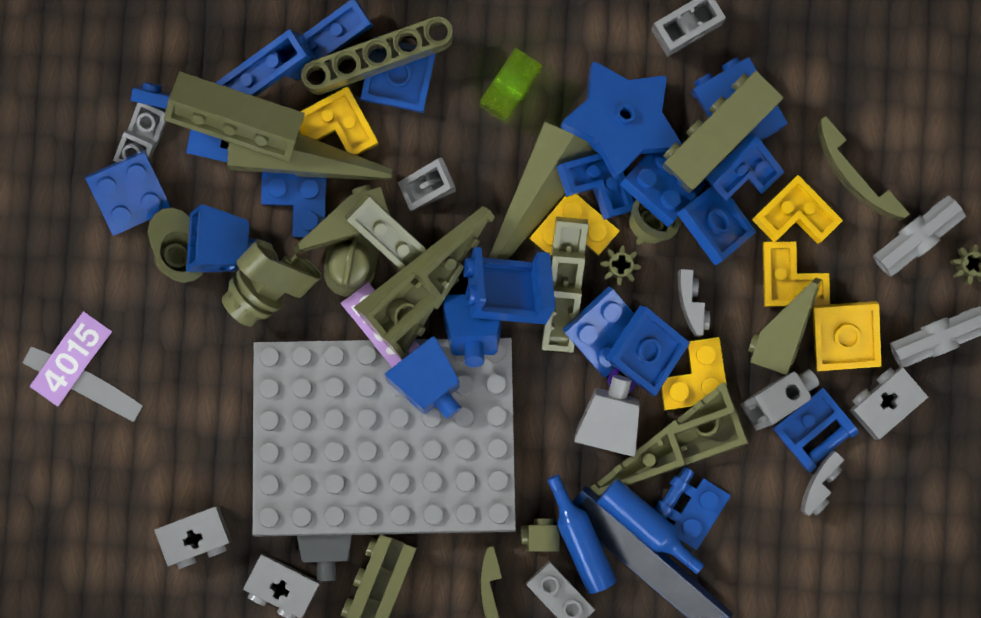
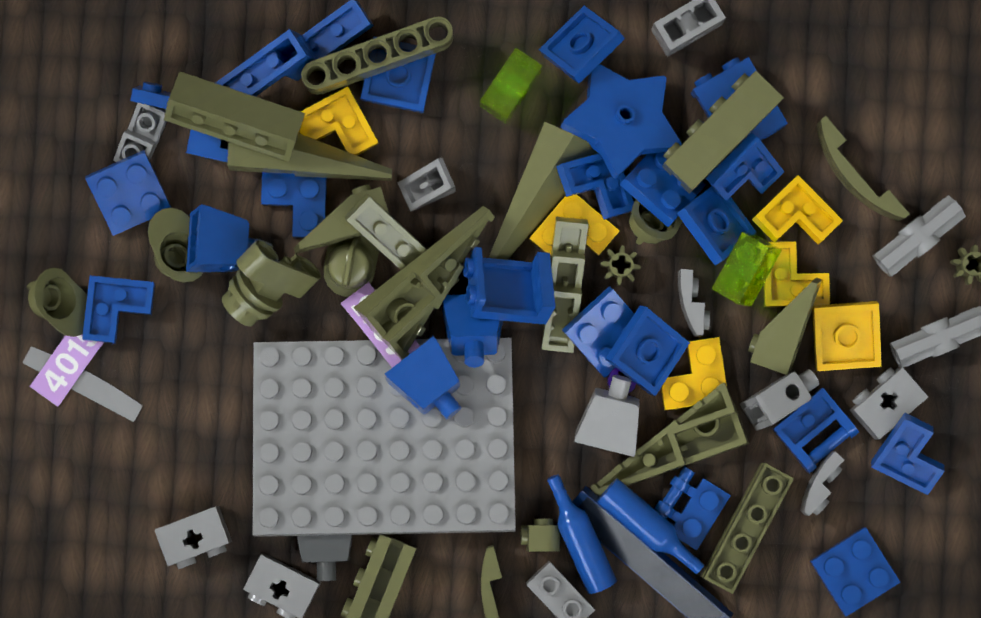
none -> olive piece [26,268,87,337]
none -> blue plate [82,275,155,344]
none -> blue plate [539,6,625,84]
none -> olive brick [700,463,794,594]
none -> clear neon green brick [712,232,782,306]
none -> blue plate [810,527,901,617]
none -> blue plate [871,412,945,495]

